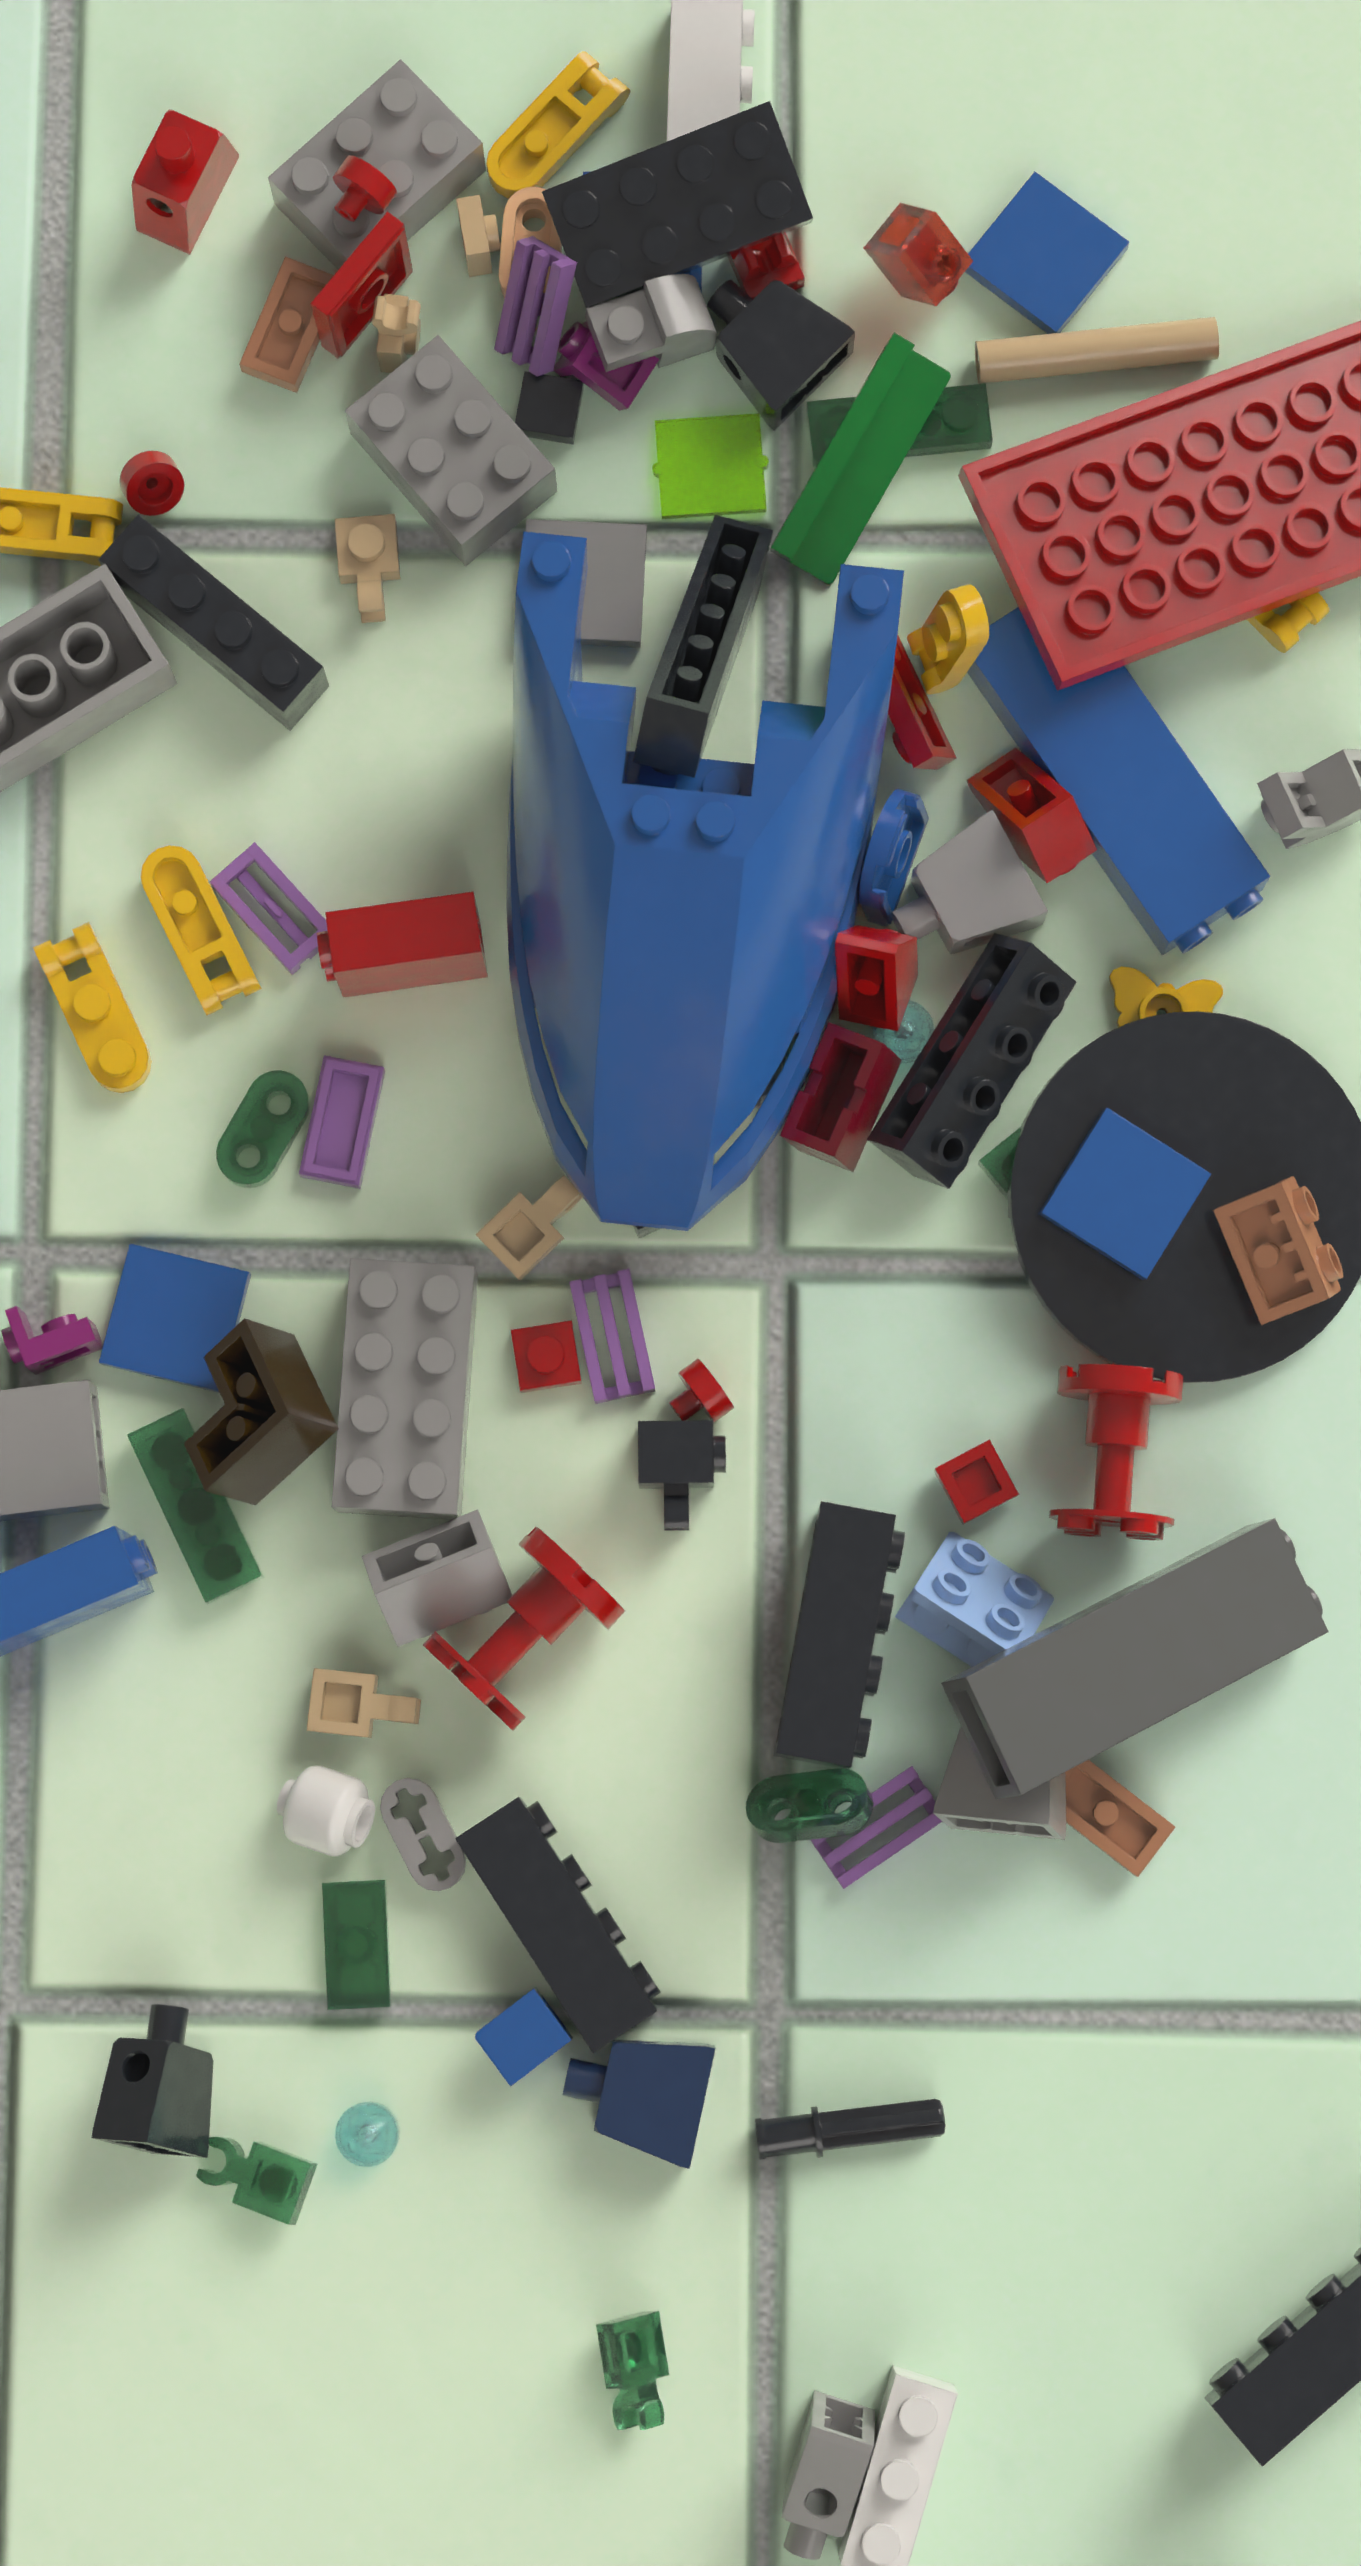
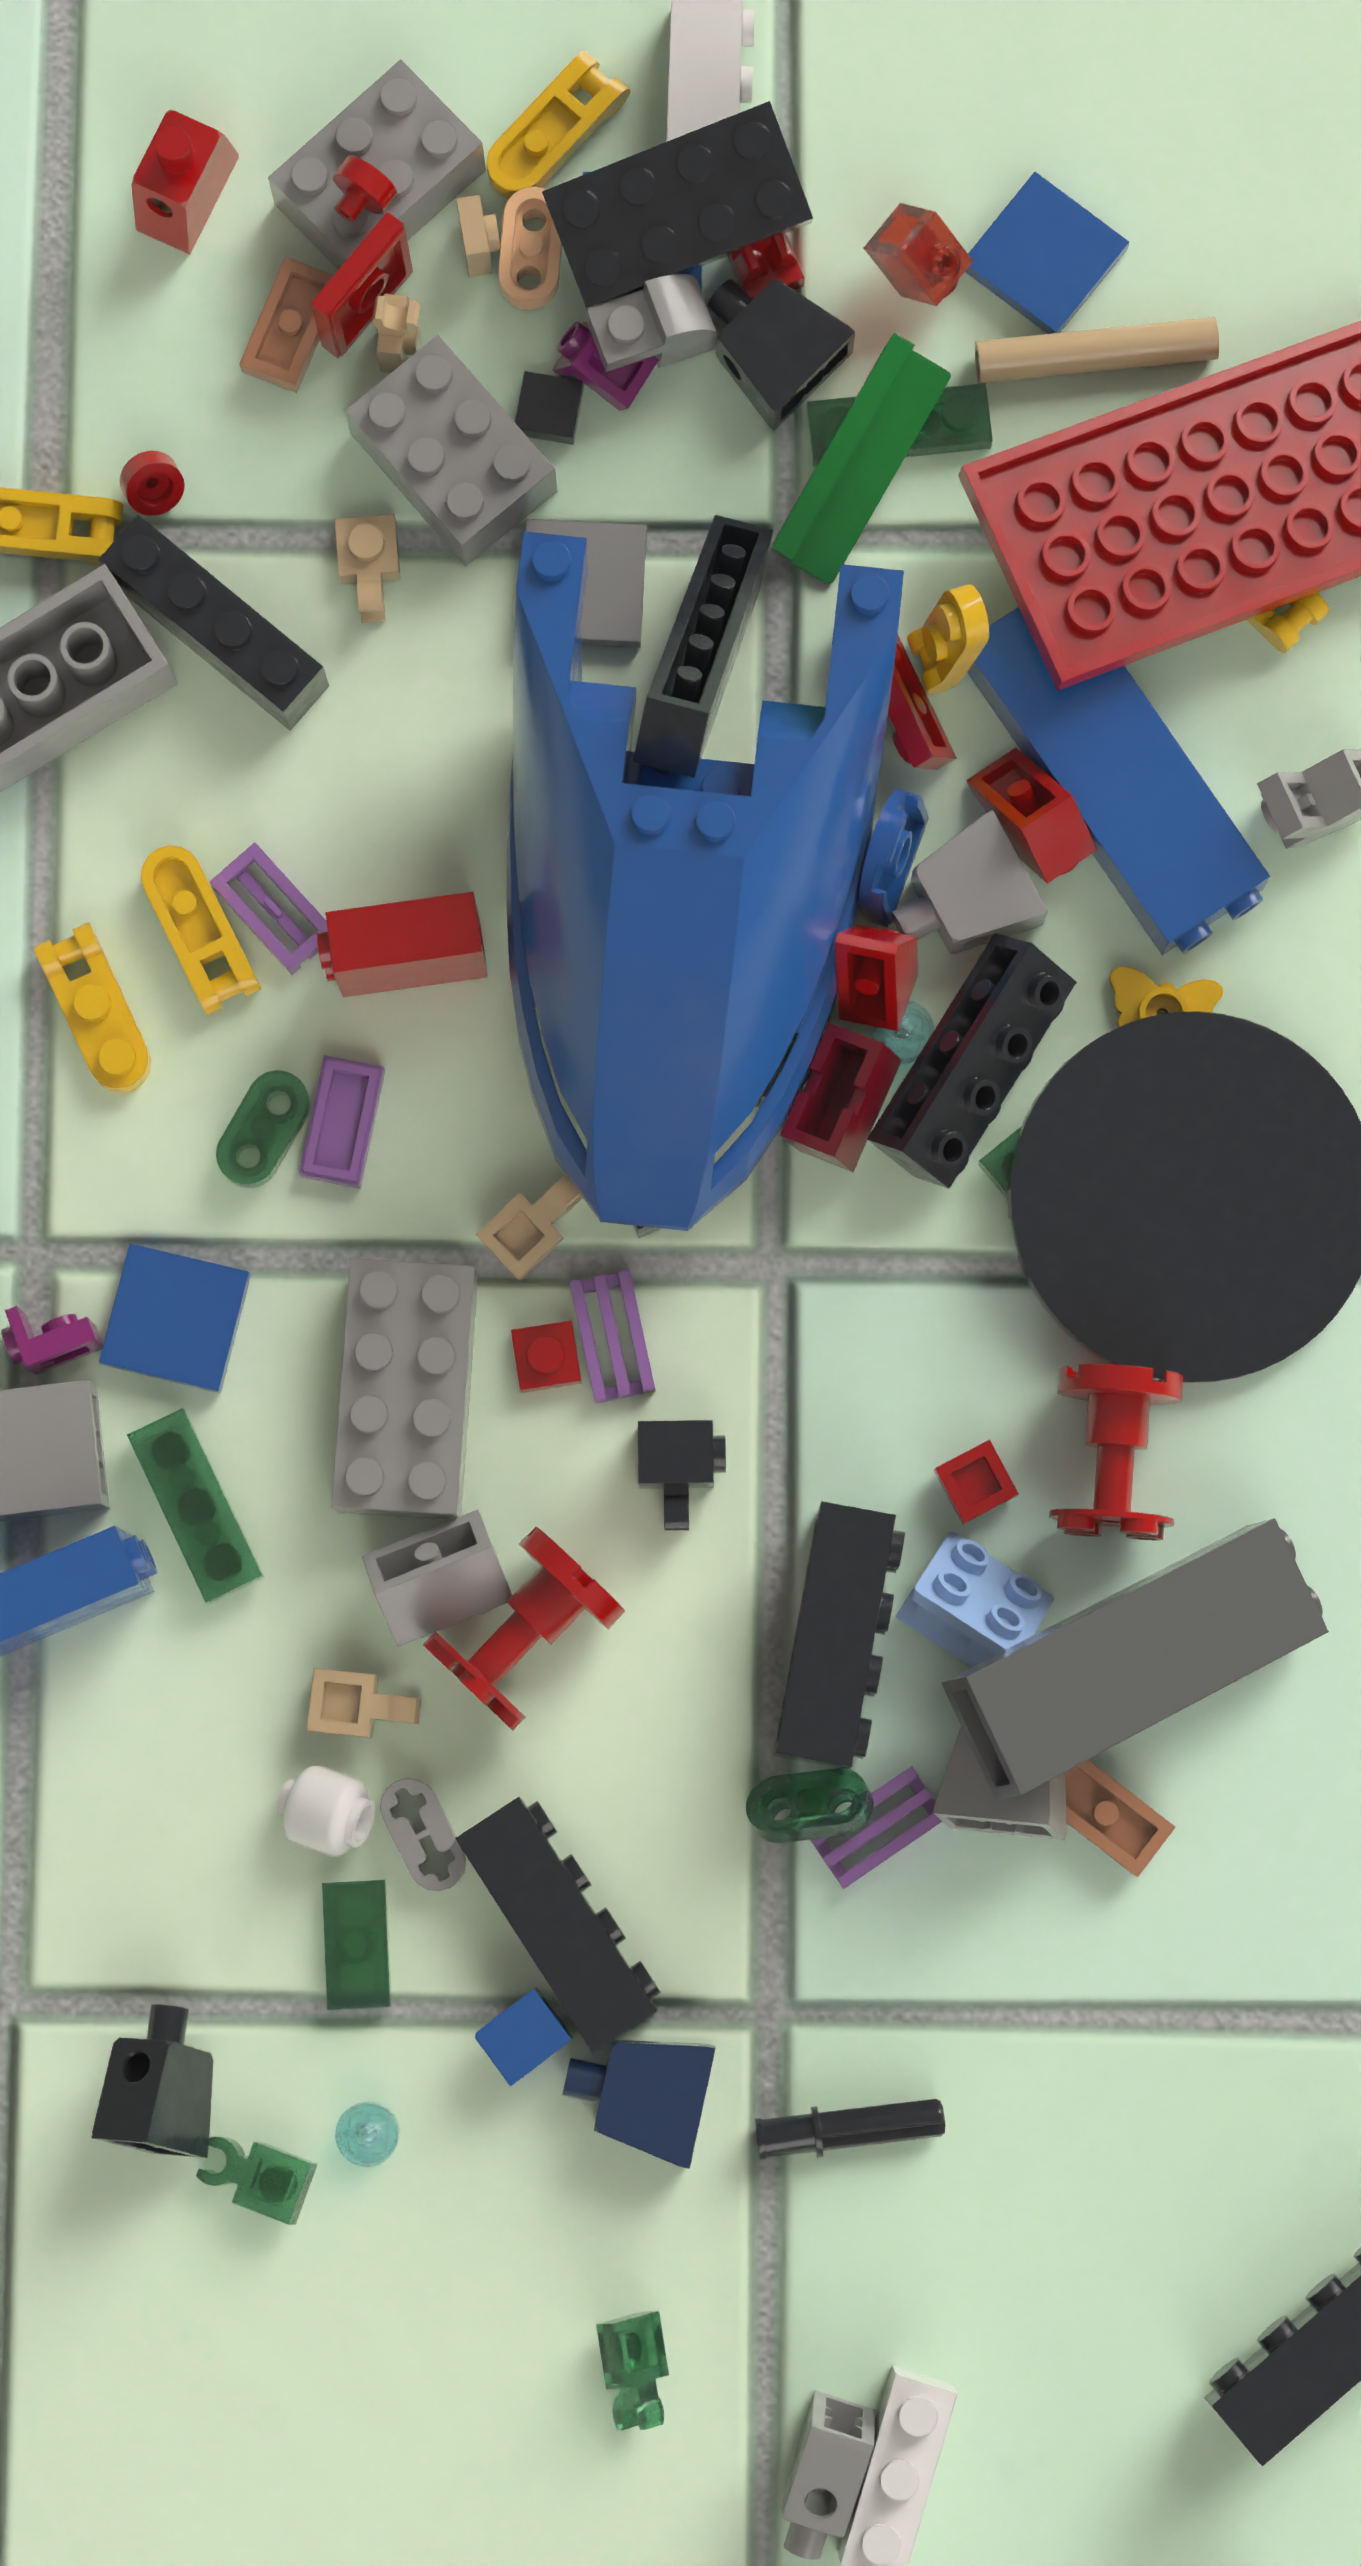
dark brown brick [184,1318,339,1505] -> none
medium lavender tile [494,236,577,376] -> none
clear neon green piece [652,413,769,520] -> none
red tile [669,1358,734,1423] -> none
blue tile [1038,1107,1211,1280] -> none
nougat bracket [1213,1176,1343,1325] -> none

